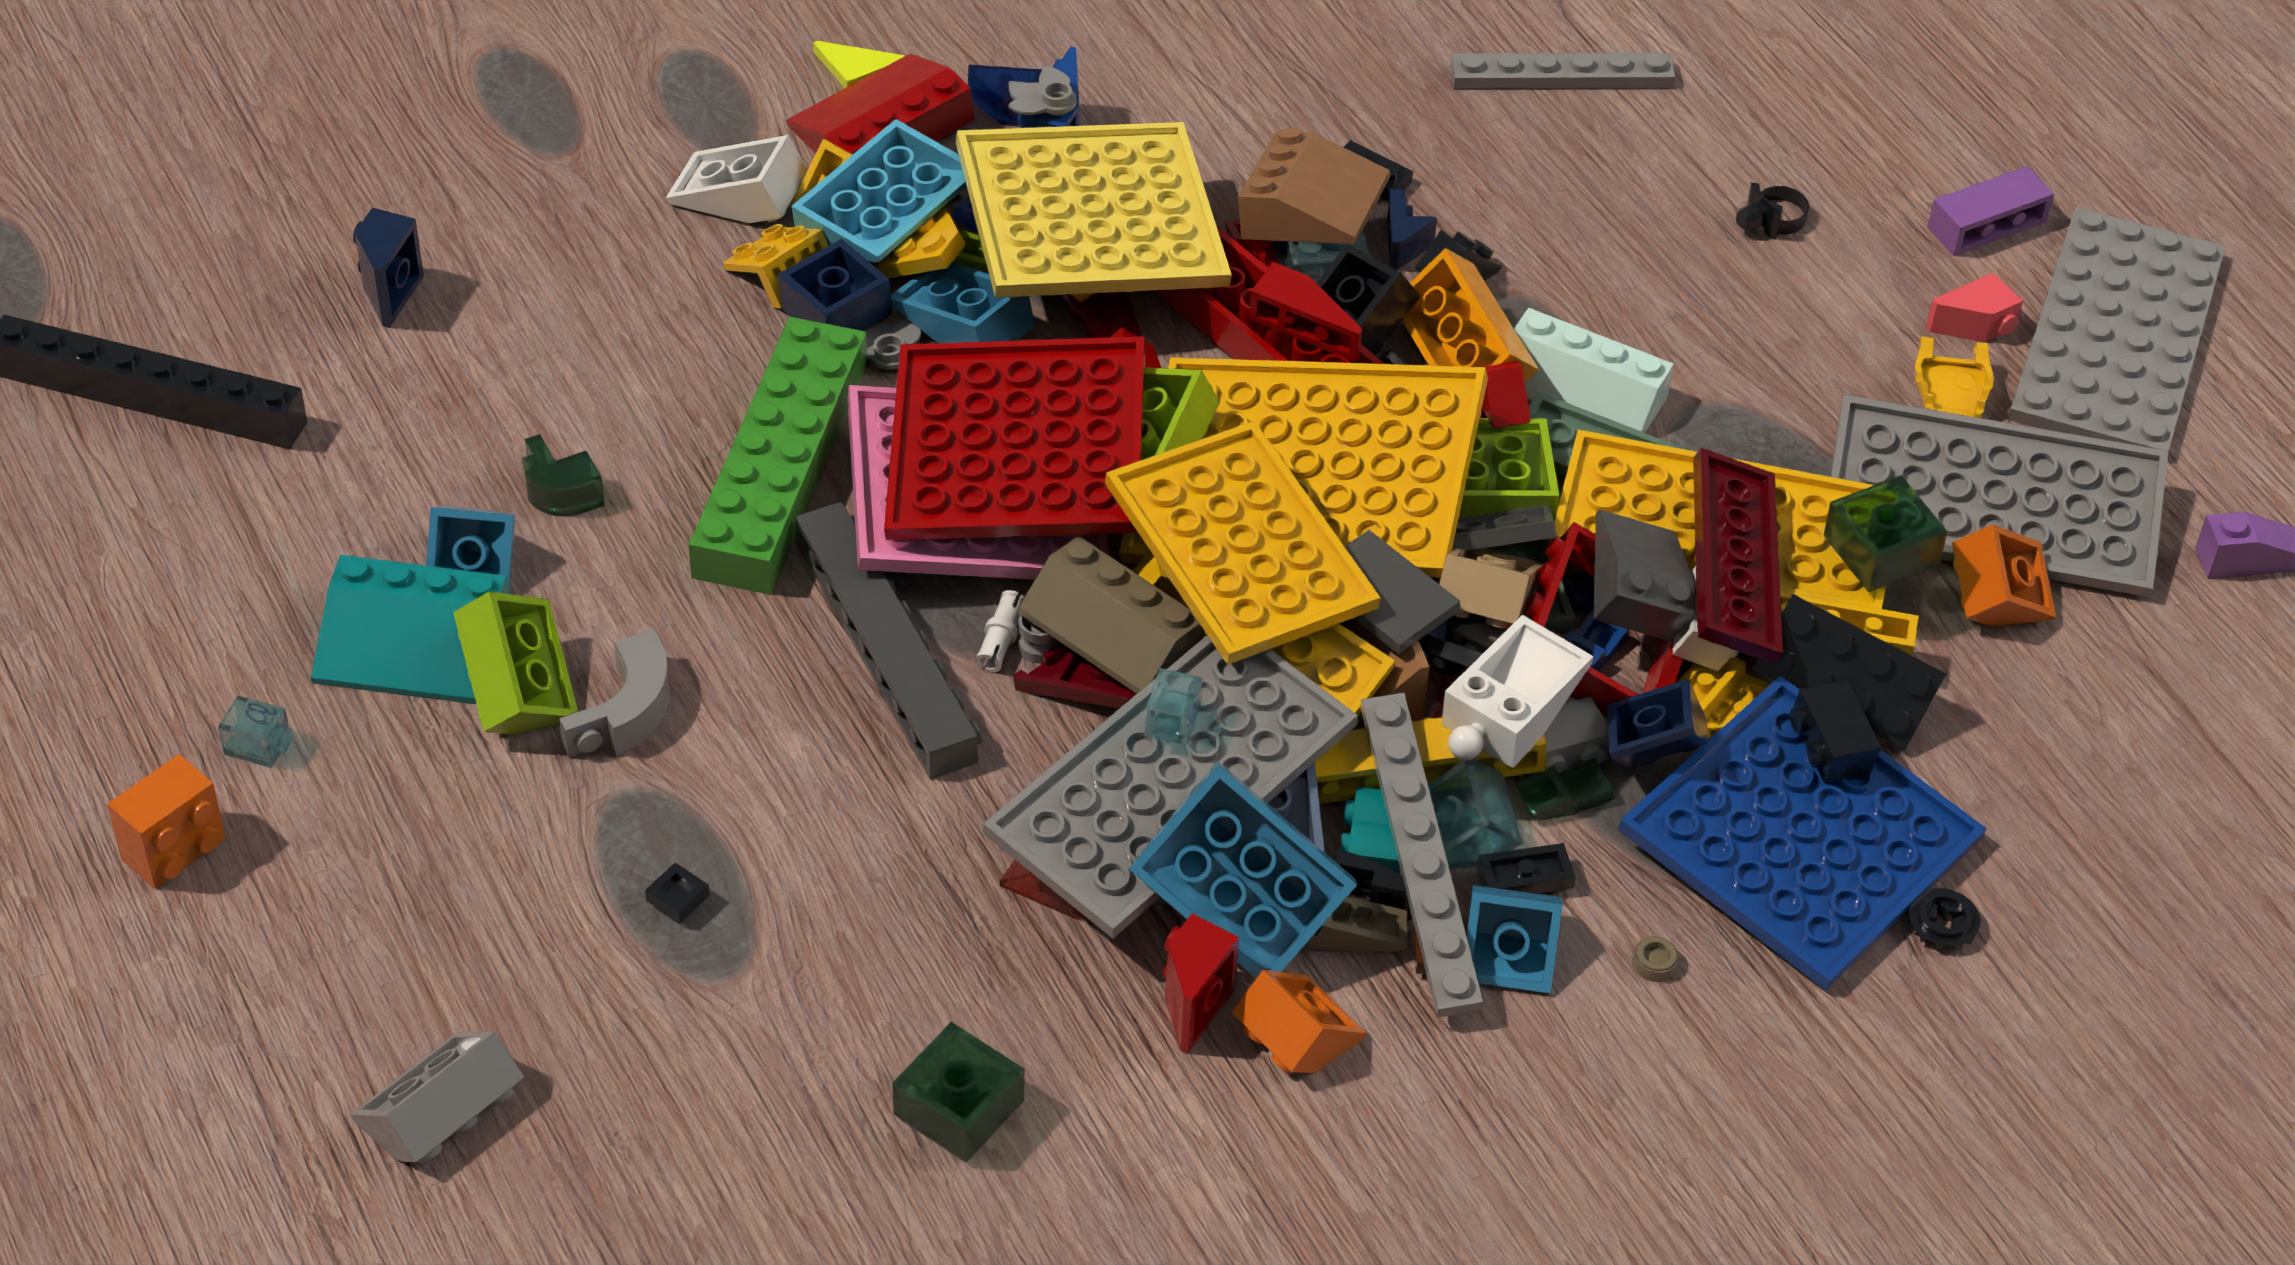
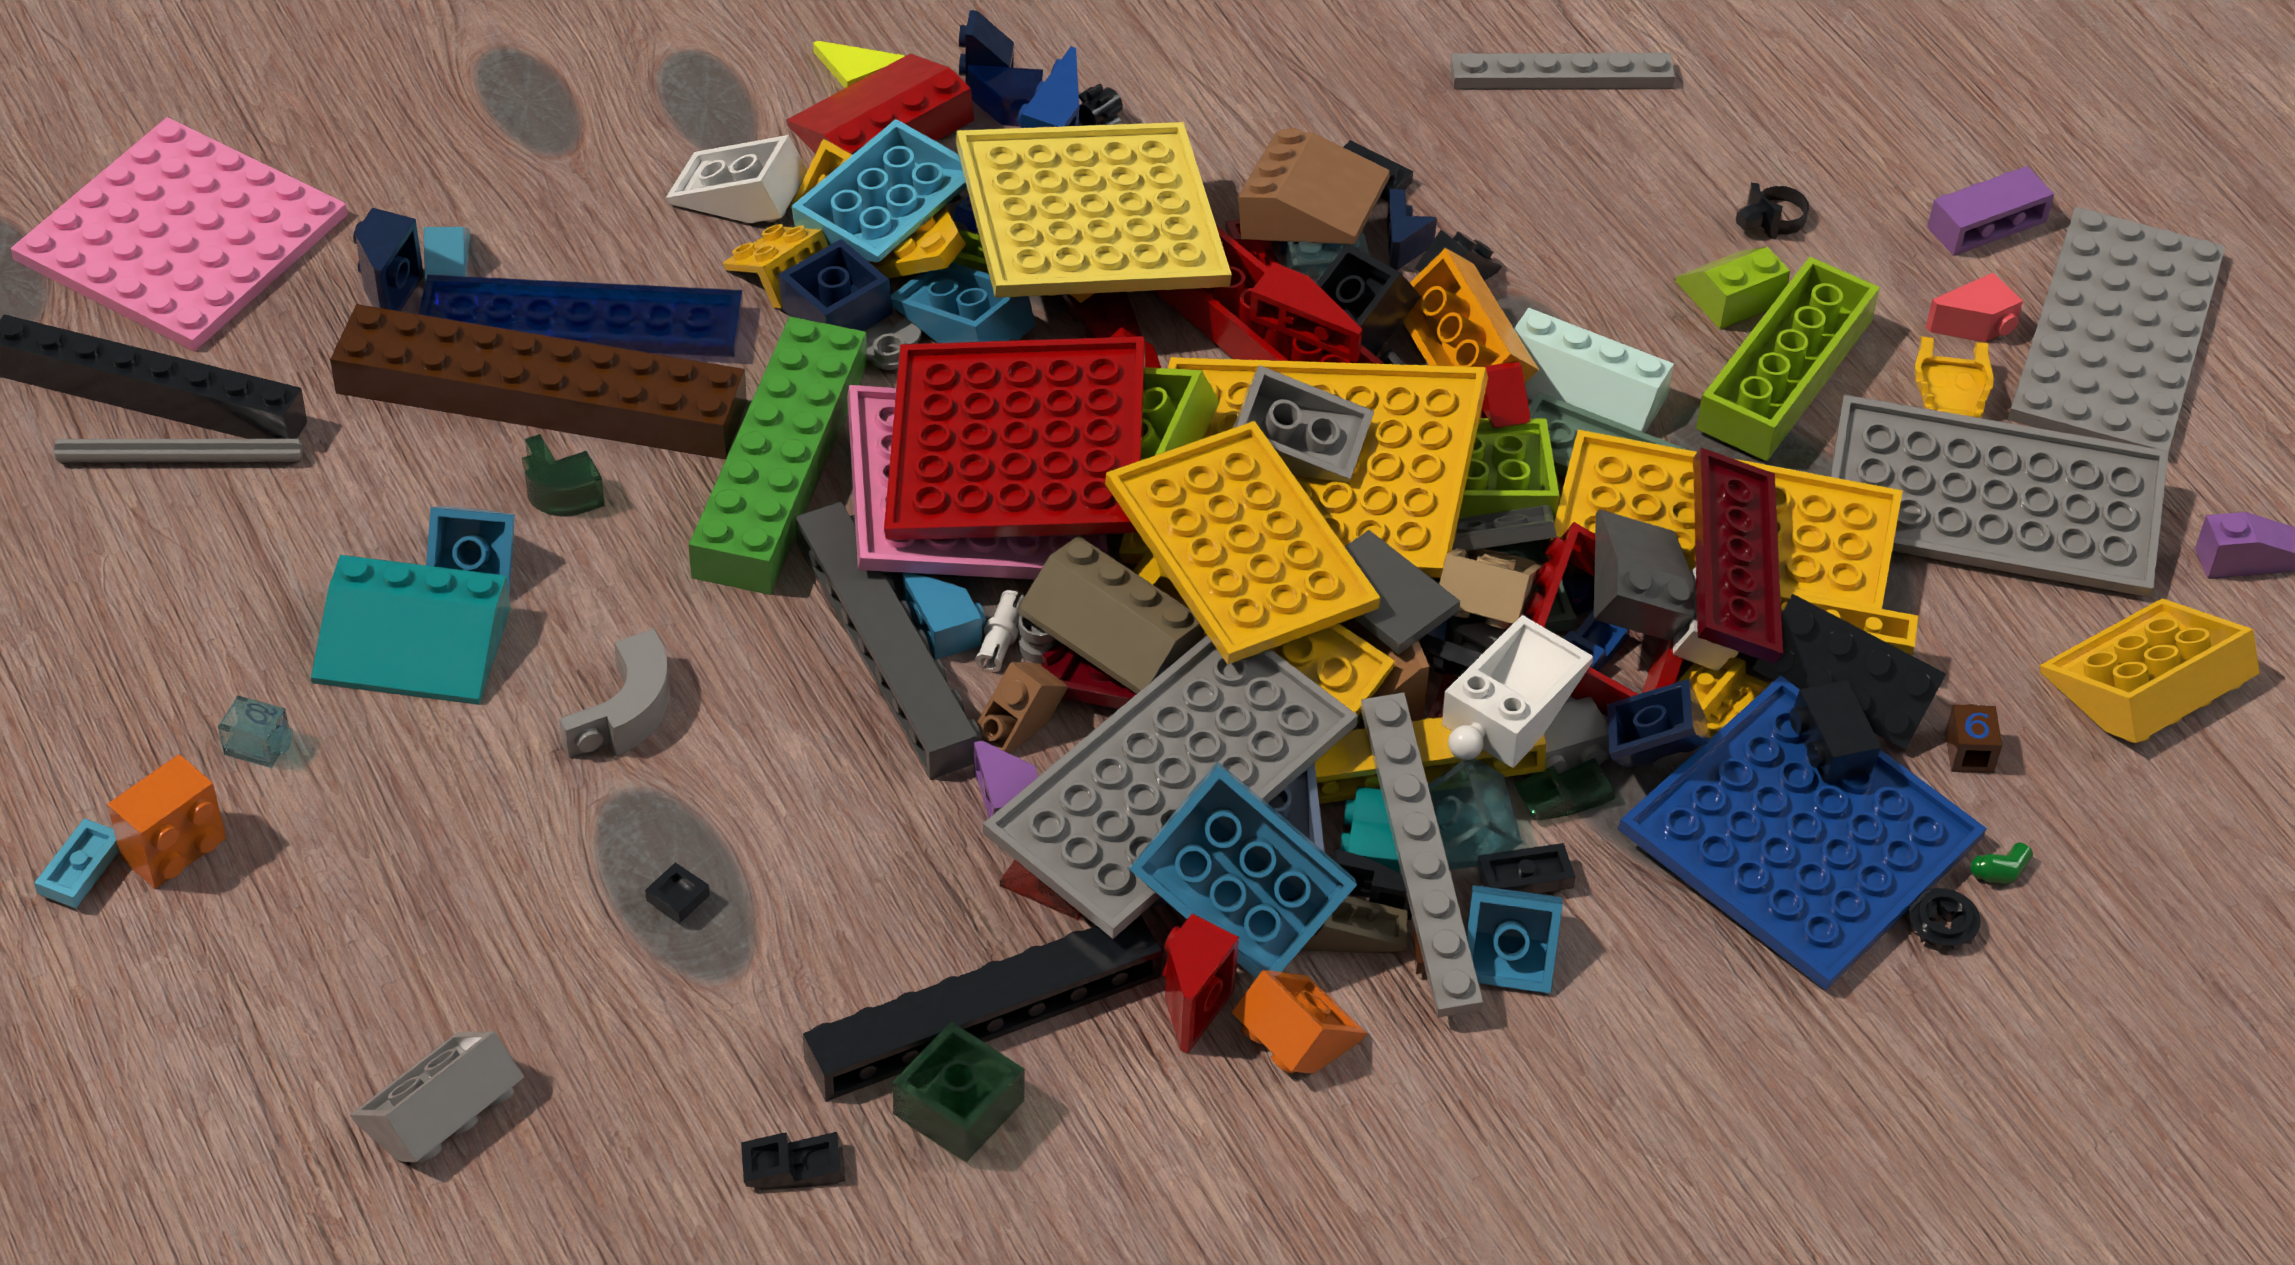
lime slope [453,592,578,735] -> none
light grey plate [1008,66,1077,116] -> none
clear light blue brick [1145,668,1202,745] -> none
dark tan tile [1632,936,1679,982] -> none
clear green brick [1823,475,1948,592] -> none
orange slope [1952,524,2056,627] -> none
none -> bright pink plate [10,117,348,352]
none -> medium azure plate [34,818,119,908]
none -> light grey axle [54,439,303,463]
none -> reddish brown brick [330,304,747,460]
none -> clear blue plate [418,275,743,357]
none -> medium azure slope [424,227,470,288]
none -> black slope [741,1132,845,1189]
none -> black brick [803,915,1162,1102]
none -> dark azure slope [902,573,986,660]
none -> dark blue slope [959,10,1014,95]
none -> medium lavender slope [974,741,1038,819]
none -> medium nougat slope [977,662,1069,754]
none -> black gear [1079,84,1123,126]
none -> light grey slope [1233,365,1374,483]
none -> lime slope [1675,247,1790,330]
none -> lime brick [1696,256,1880,461]
none -> reddish brown brick [1945,704,2002,773]
none -> green arm [1971,842,2033,884]
none -> yellow slope [2039,598,2260,743]

